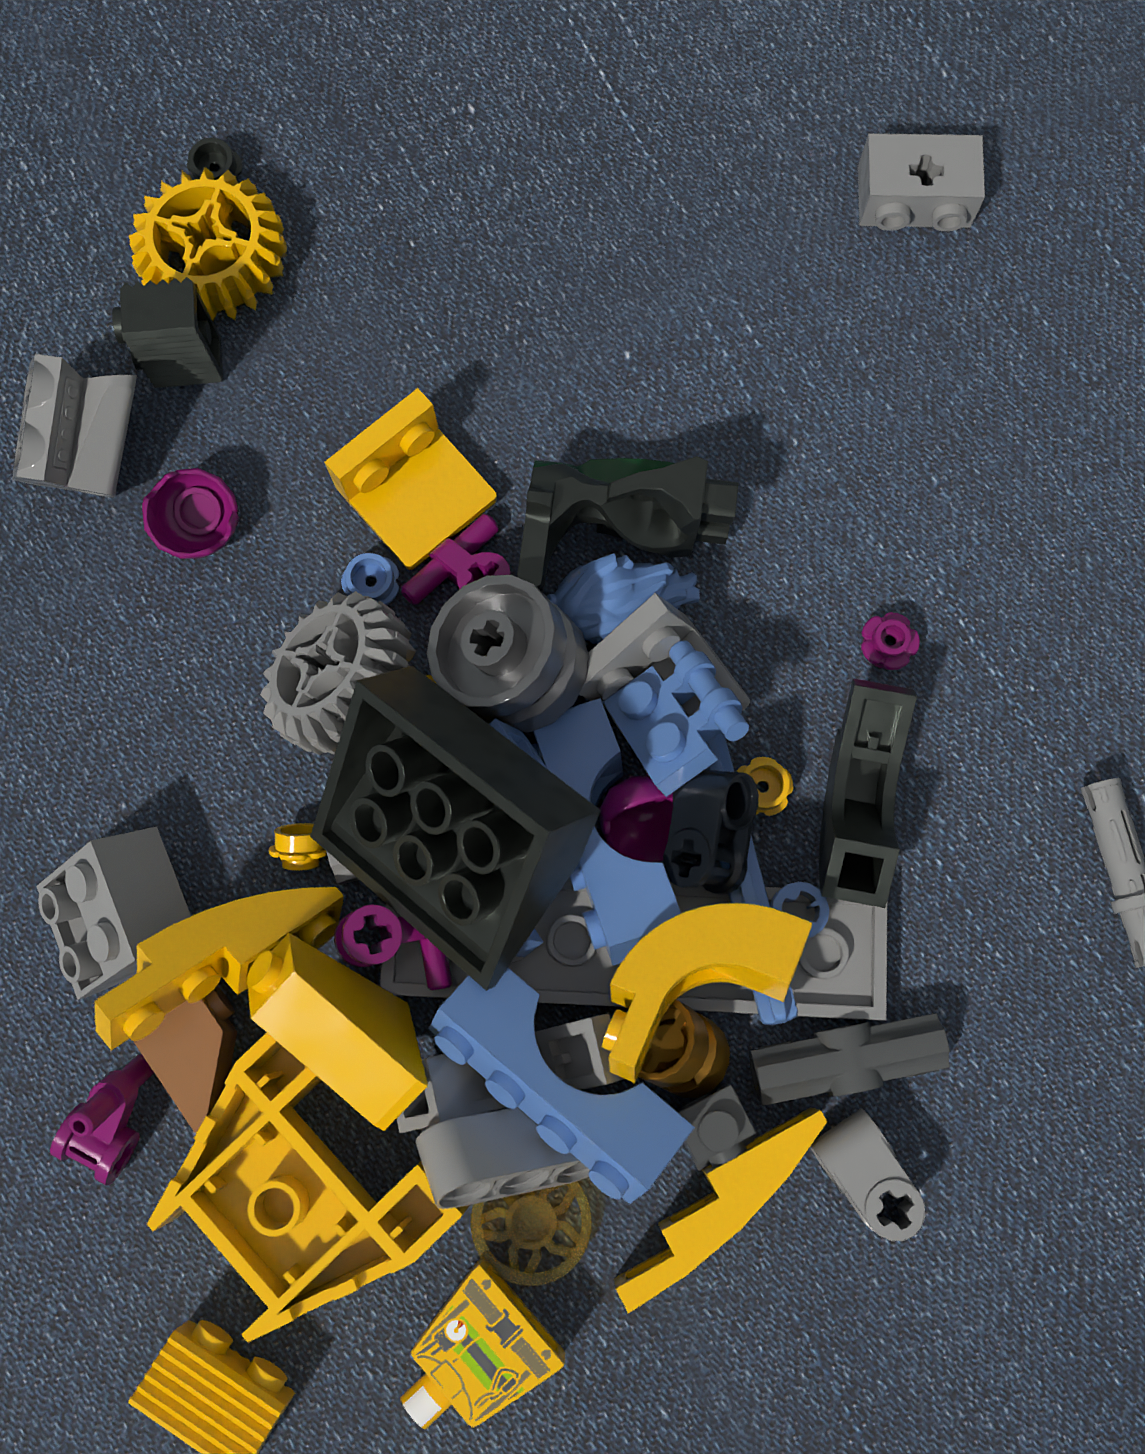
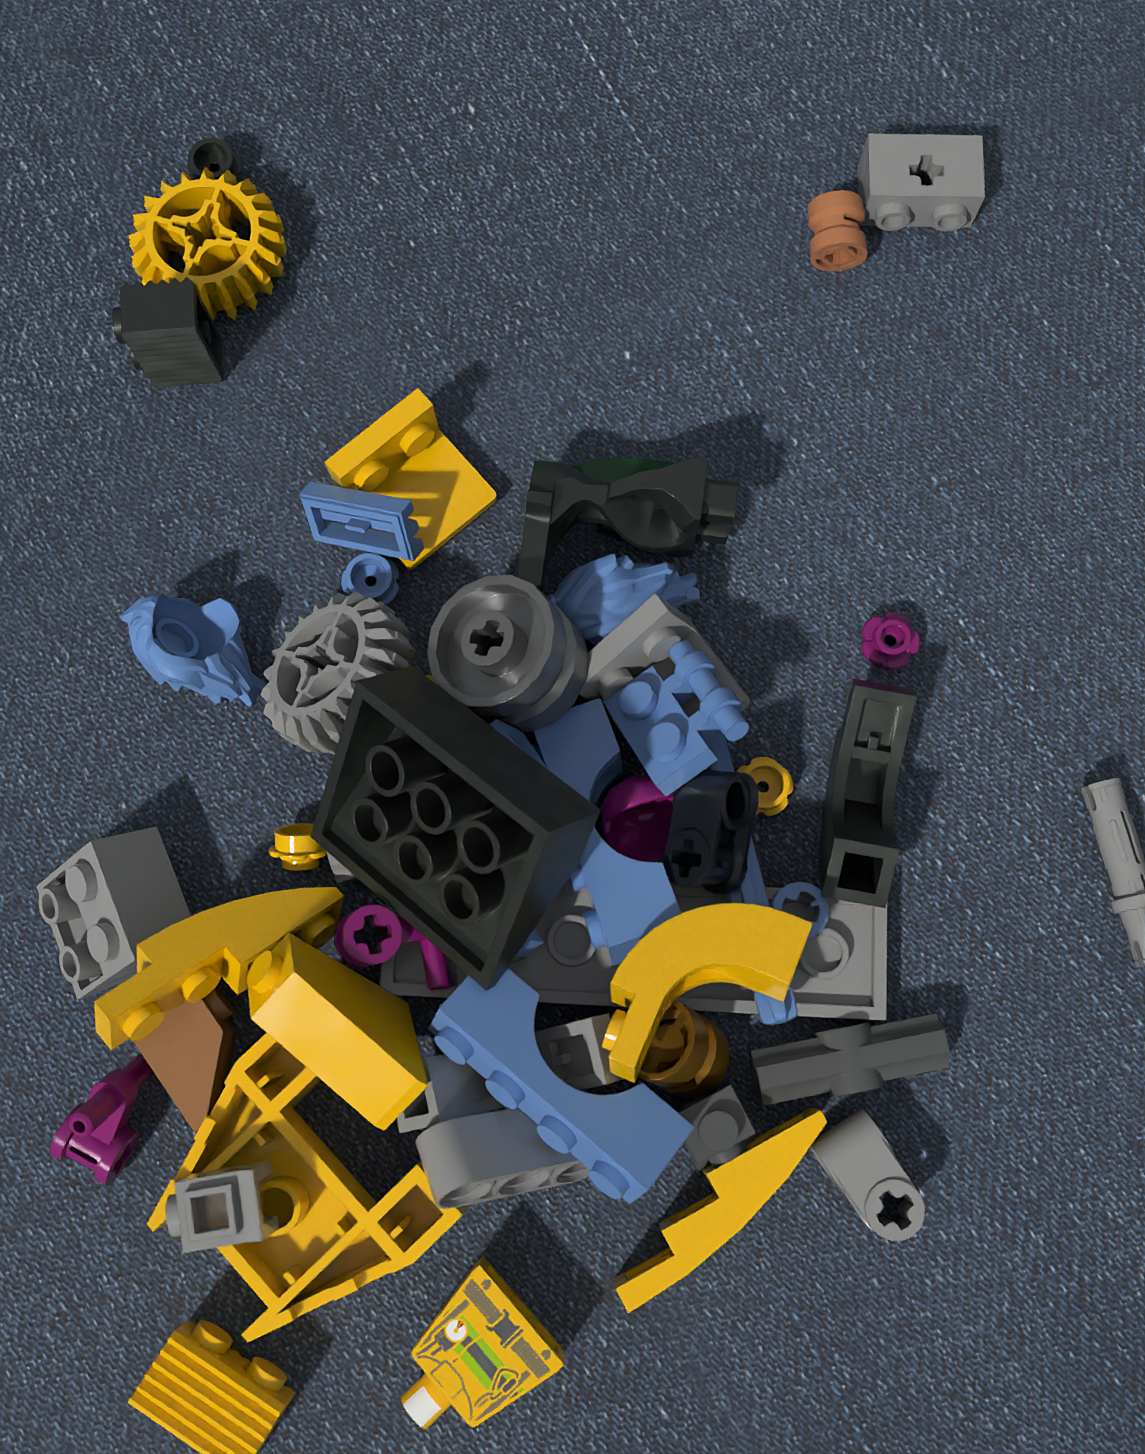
light grey piece [12,354,137,497] -> none
magenta hair [142,468,239,559] -> none
magenta piece [401,514,512,605] -> none
clear yellow wheel [471,1181,592,1286] -> none
none -> medium blue hair [121,594,266,707]
none -> light grey window [165,1160,279,1253]
none -> medium blue tile [299,481,424,561]
none -> nougat wheel [807,190,867,272]

